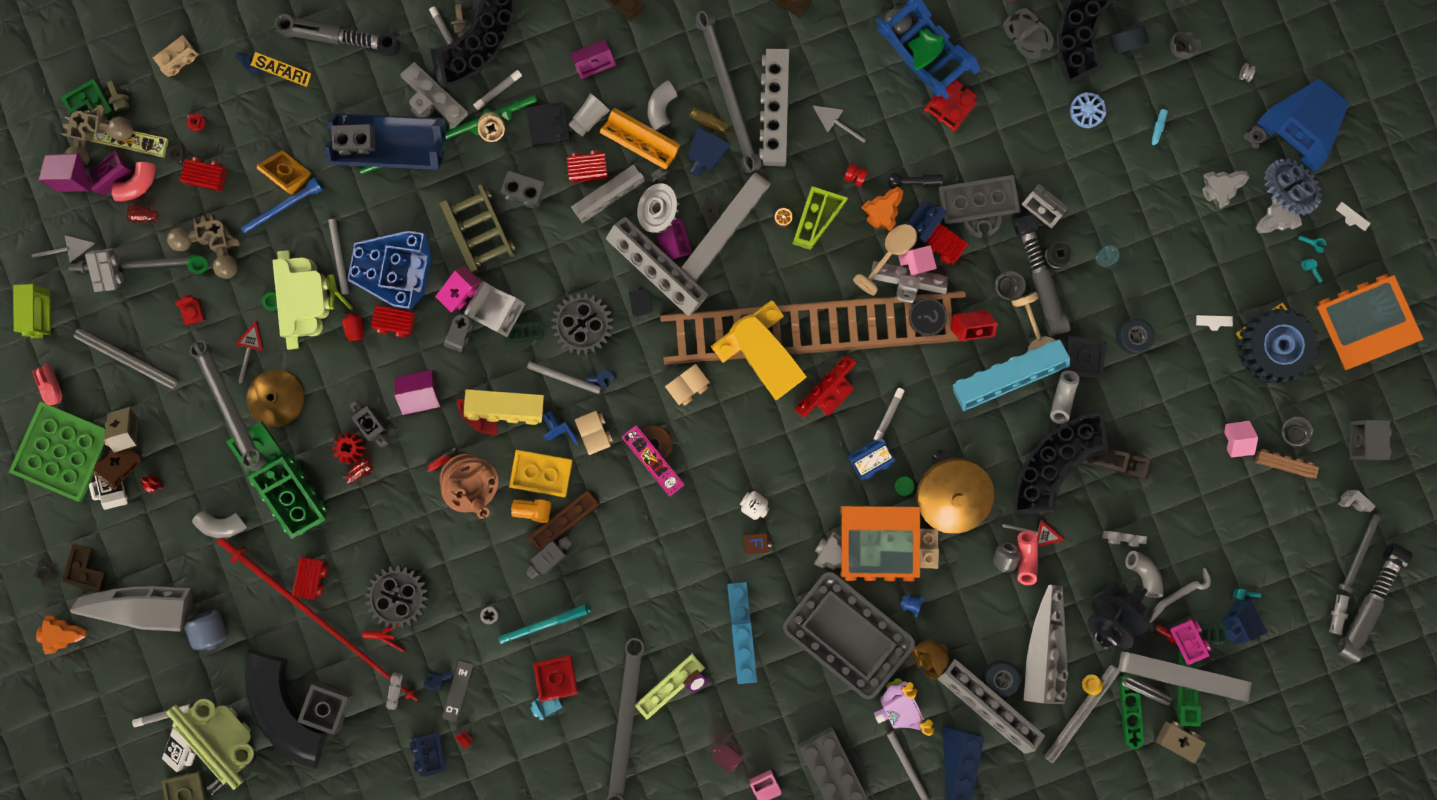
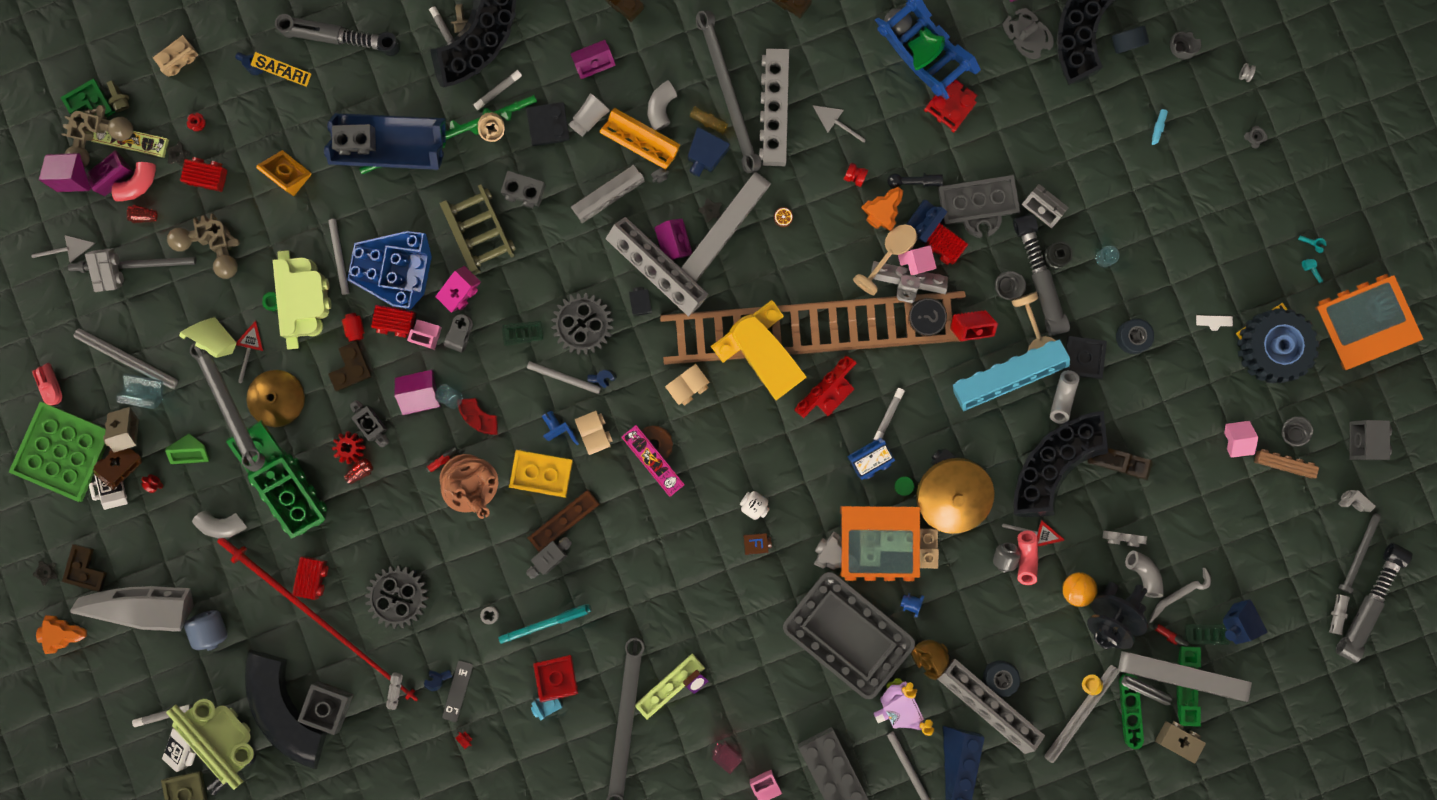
lime window [13,284,51,338] -> none
red bracket [175,295,206,326] -> none
green tile [187,254,208,274] -> none
blue piece [241,177,324,233] -> none
lime plant [327,275,353,310] -> none
red plant [362,624,405,652] -> none
light grey plate [400,62,468,127] -> none
dark blue bracket [410,732,446,777] -> none
light grey panel [464,281,525,337] -> none
light yellow brick [464,389,544,425] -> none
light orange piece [511,499,552,523] -> none
red brick [567,150,608,183] -> none
light grey gear [637,183,679,233] -> none
dark azure bracket [727,582,757,684] -> none
lime wedge [793,186,848,250] -> none
light grey wedge [1024,585,1068,704] -> none
light blue wheel [1070,92,1106,128] -> none
dark pink bracket [1170,618,1211,665] -> none
light grey rock [1203,171,1250,209] -> none
teal hand [1233,588,1261,601] -> none
blue wedge [1256,79,1349,172] -> none
light grey rock [1256,199,1302,234] -> none
sand blue gear [1264,158,1322,216] -> none
white sticker [1336,202,1371,231] -> none
none -> clear light blue panel [116,374,163,409]
none -> bright green slope [165,434,209,464]
none -> yellowish green slope [179,317,237,358]
none -> dark brown plate [328,341,372,392]
none -> bright pink piece [407,319,442,350]
none -> clear light blue wheel [435,384,463,409]
none -> light orange piece [1062,572,1097,607]

